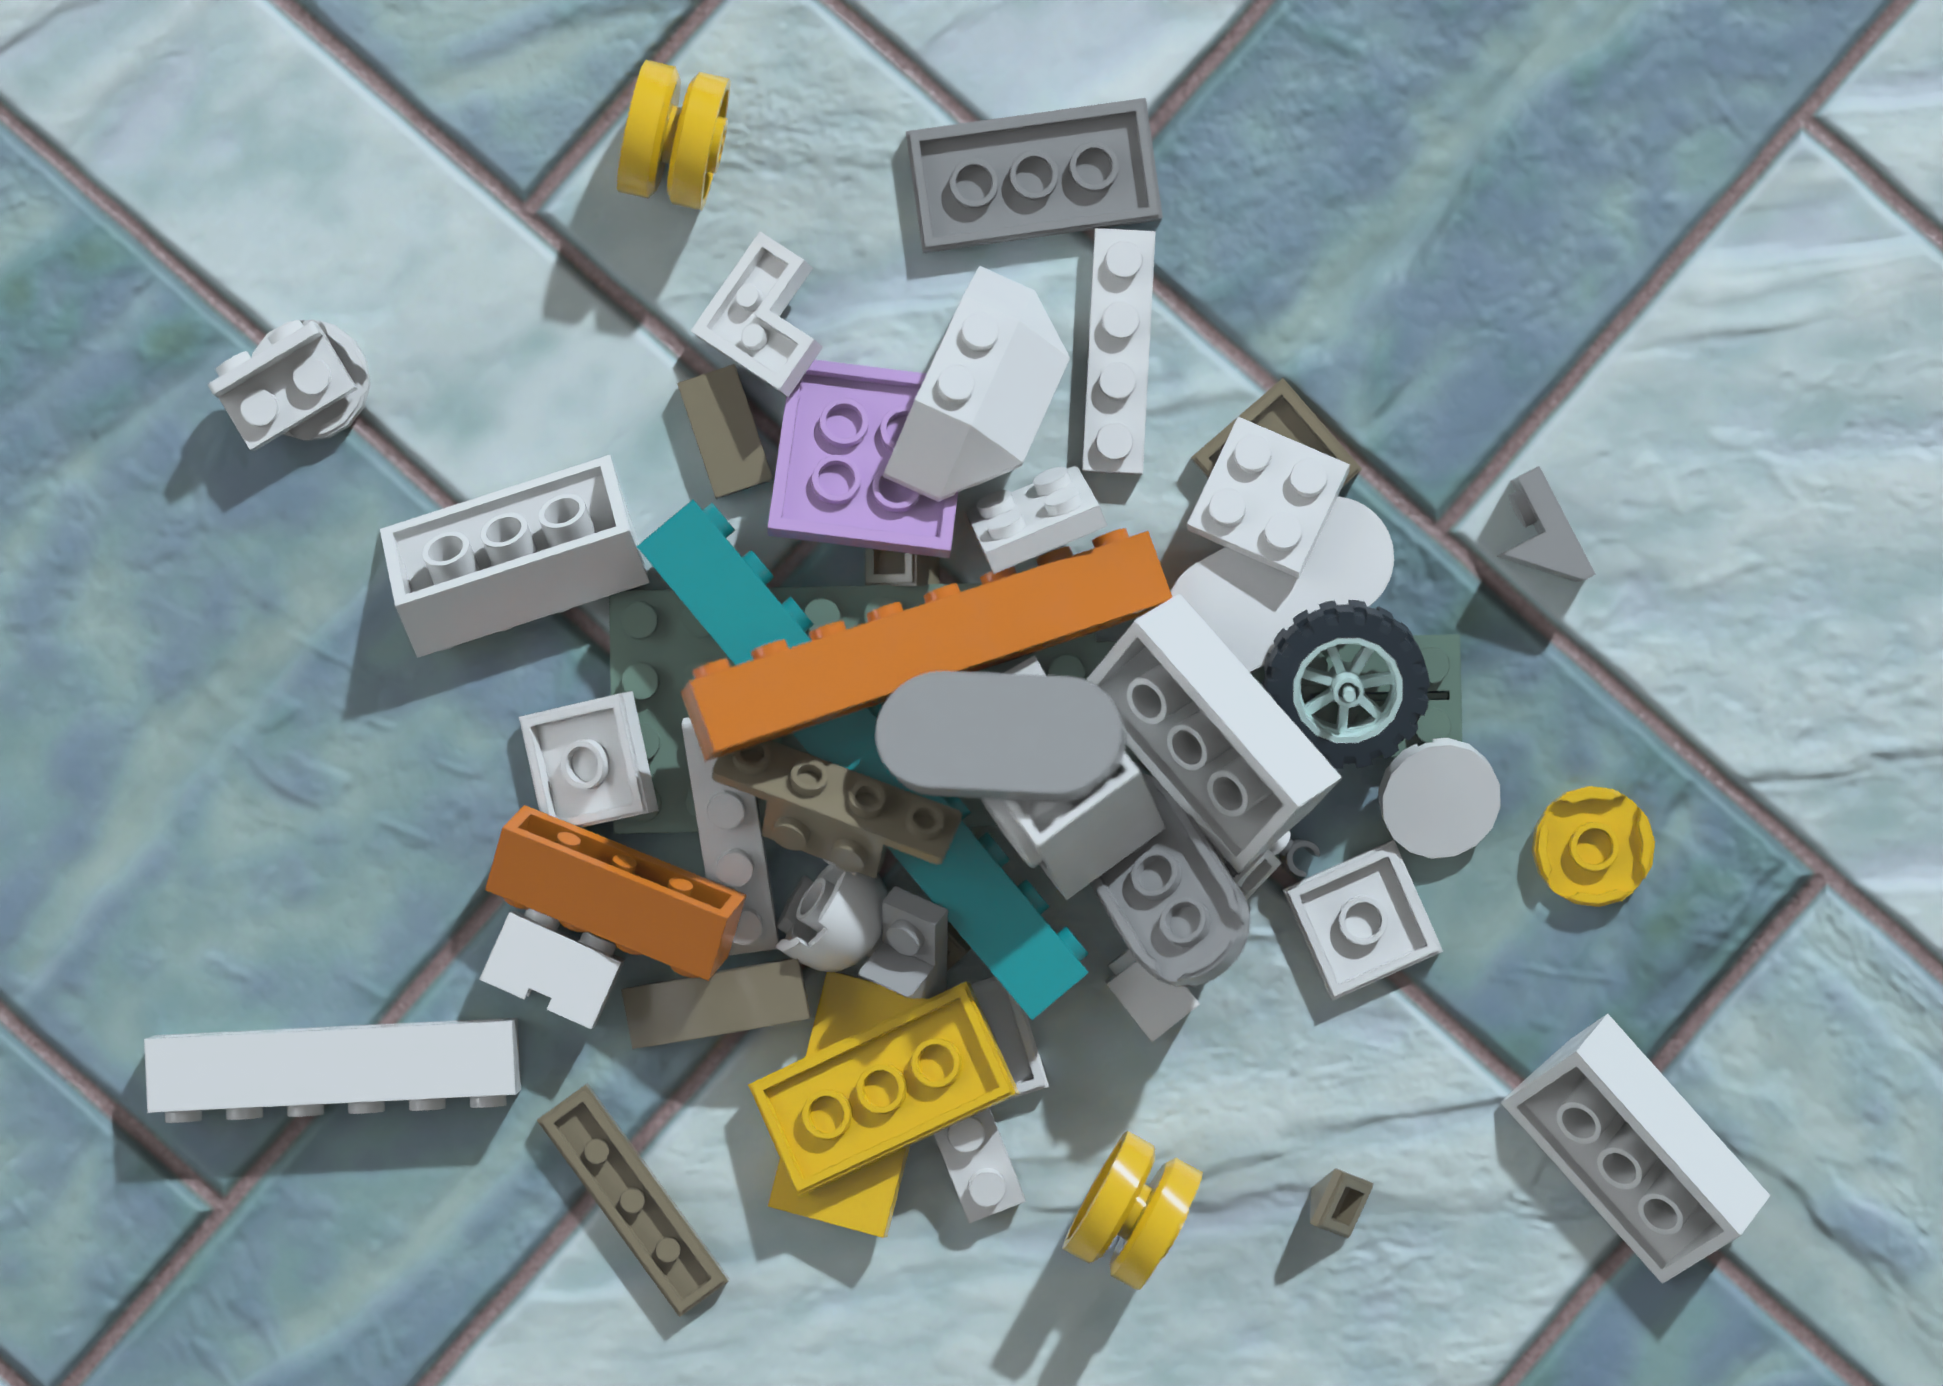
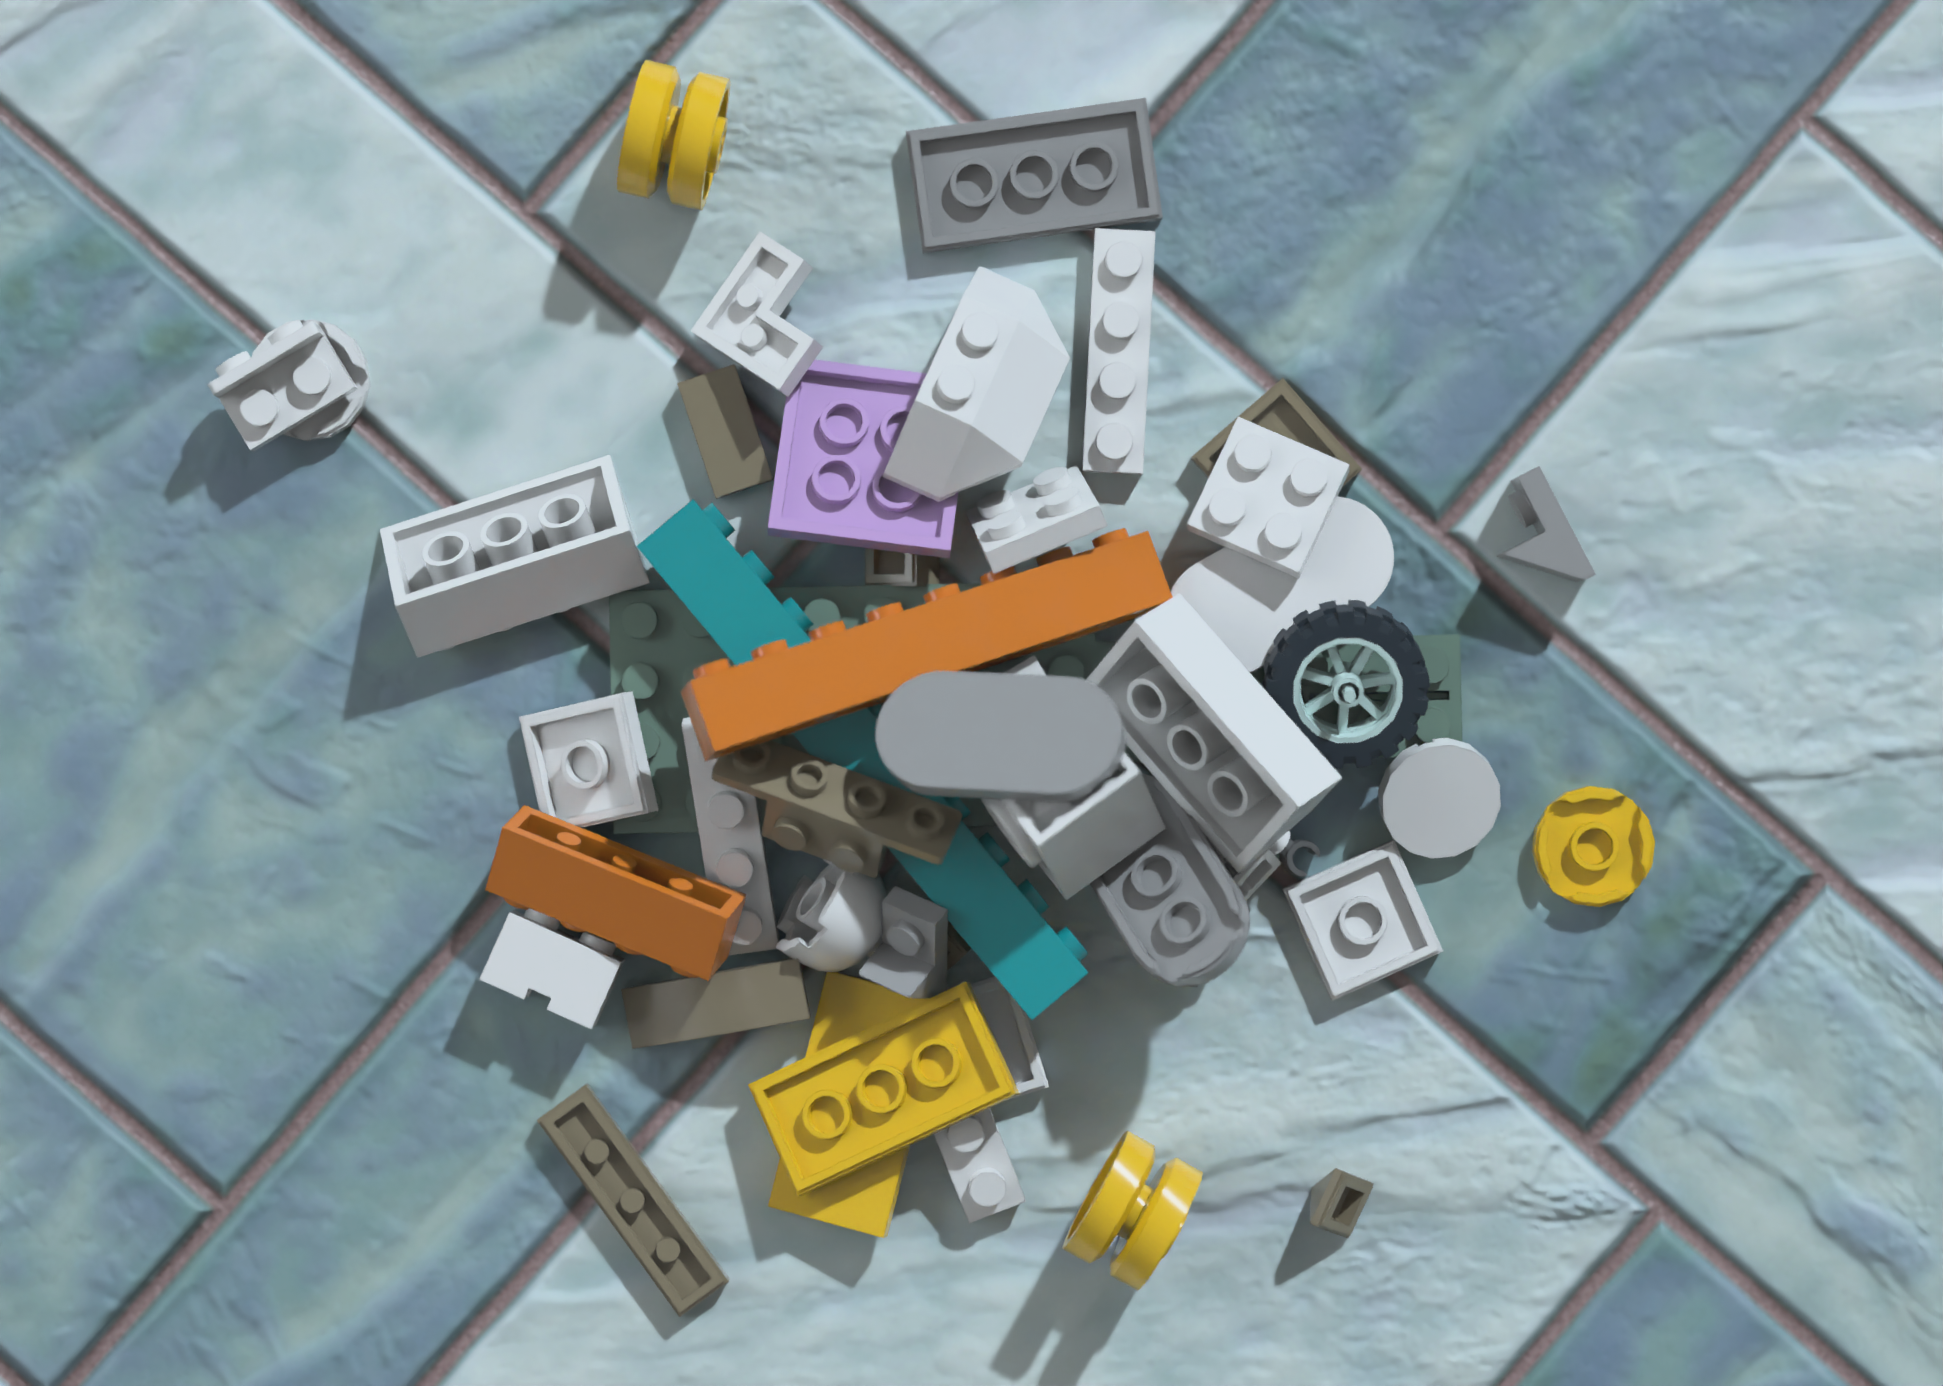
white brick [144,1018,521,1123] -> none
white brick [1105,948,1200,1042] -> none
white slope [1501,1014,1770,1284] -> none

